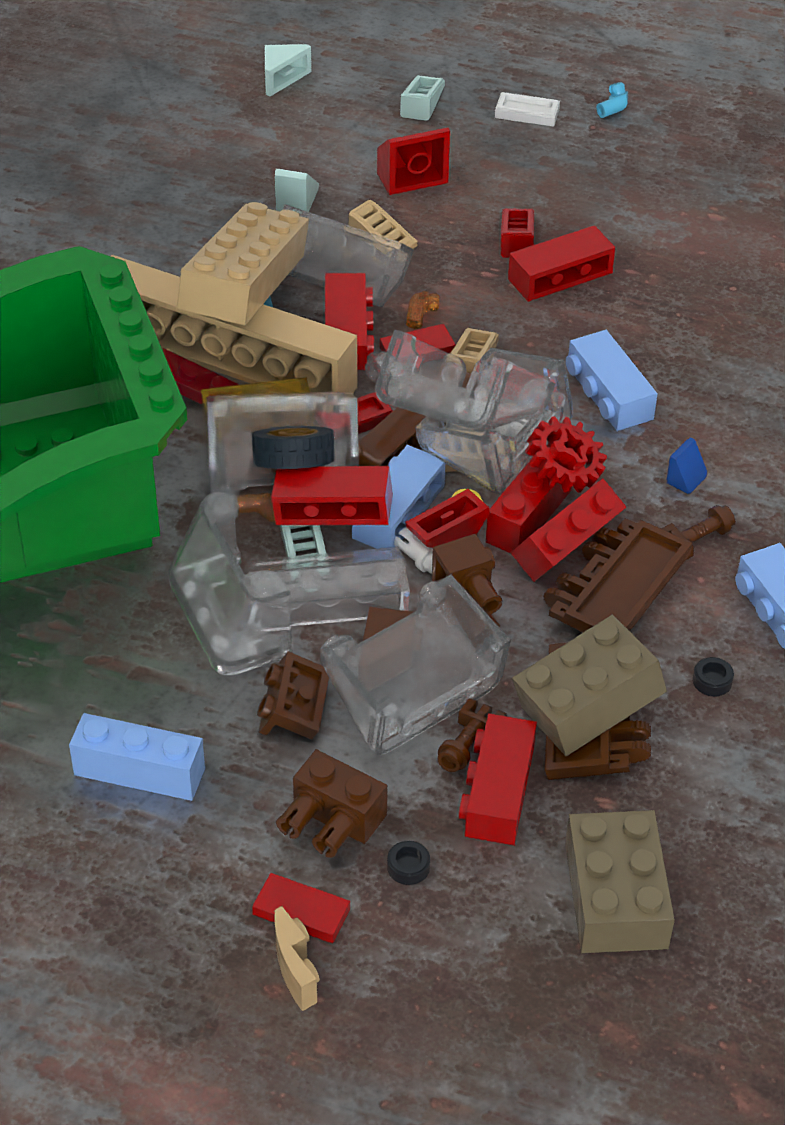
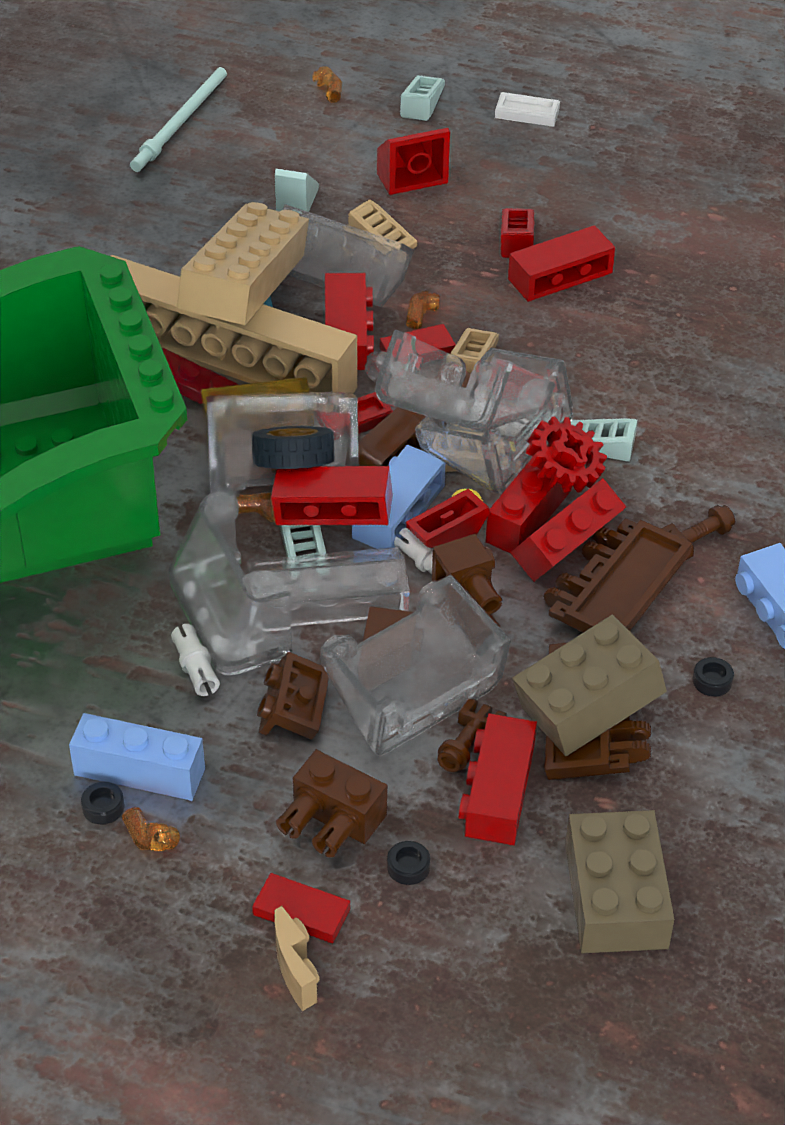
light aqua slope [265,44,311,96] -> none
light blue brick [566,329,658,431] -> none
medium azure arm [596,82,628,118] -> none
blue slope [666,437,707,494] -> none
none -> black tile [81,782,125,825]
none -> clear orange arm [122,807,180,851]
none -> light aqua bar [130,67,227,172]
none -> white pin [171,624,220,696]
none -> clear orange arm [312,66,342,103]
none -> light aqua slope [570,418,638,462]

